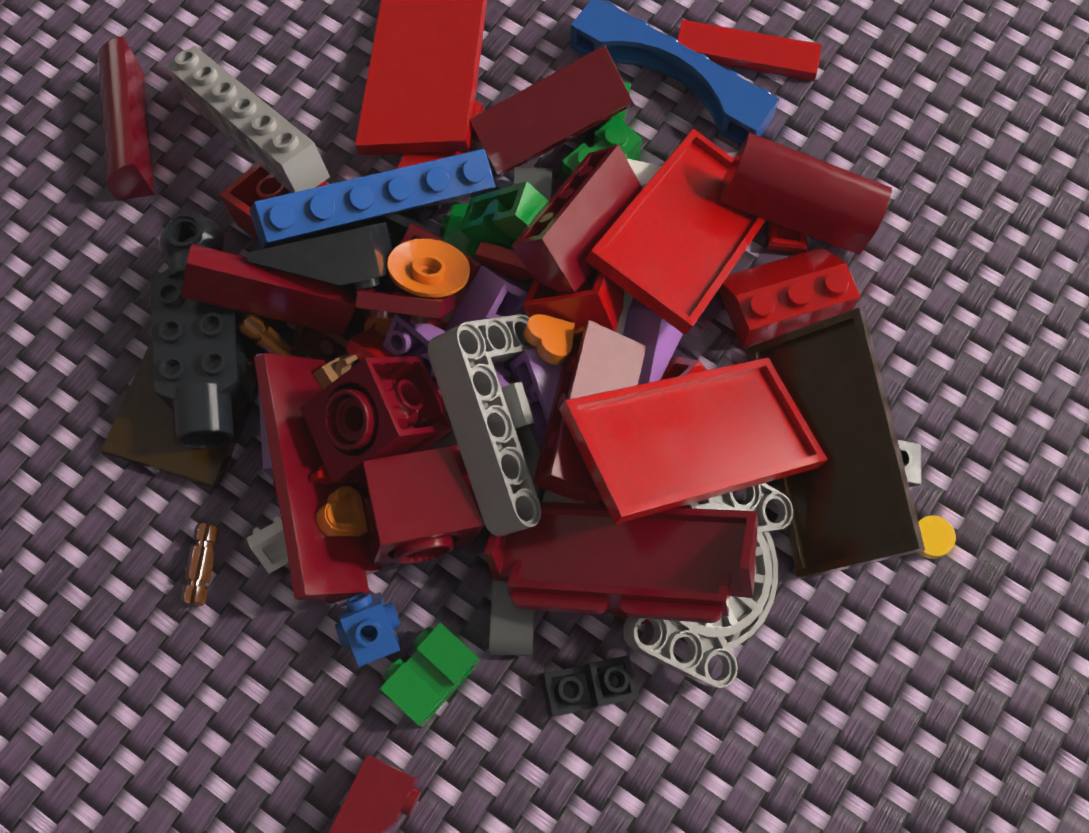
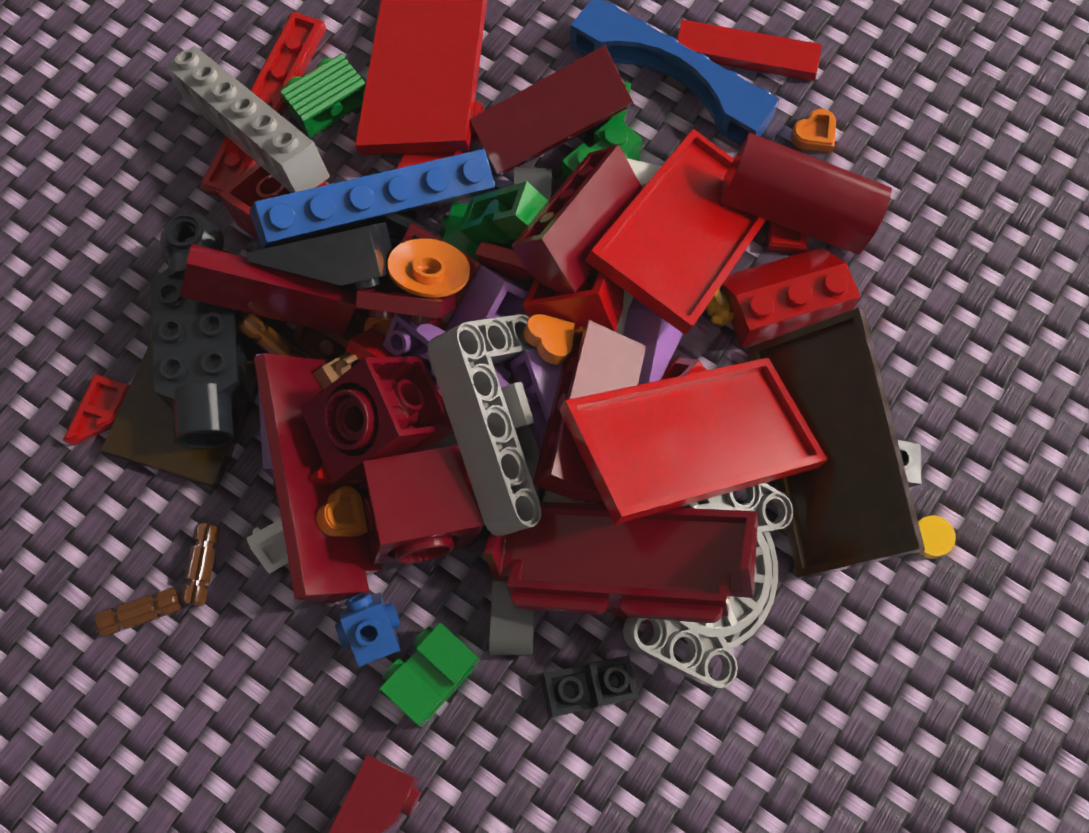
dark red brick [98,36,155,201] -> none
none -> red tile [63,374,131,446]
none -> reddish brown axle [95,588,181,637]
none -> red tile [200,11,326,198]
none -> green brick [280,53,366,138]
none -> yellow piece [706,286,734,327]
none -> orange tile [791,109,836,153]

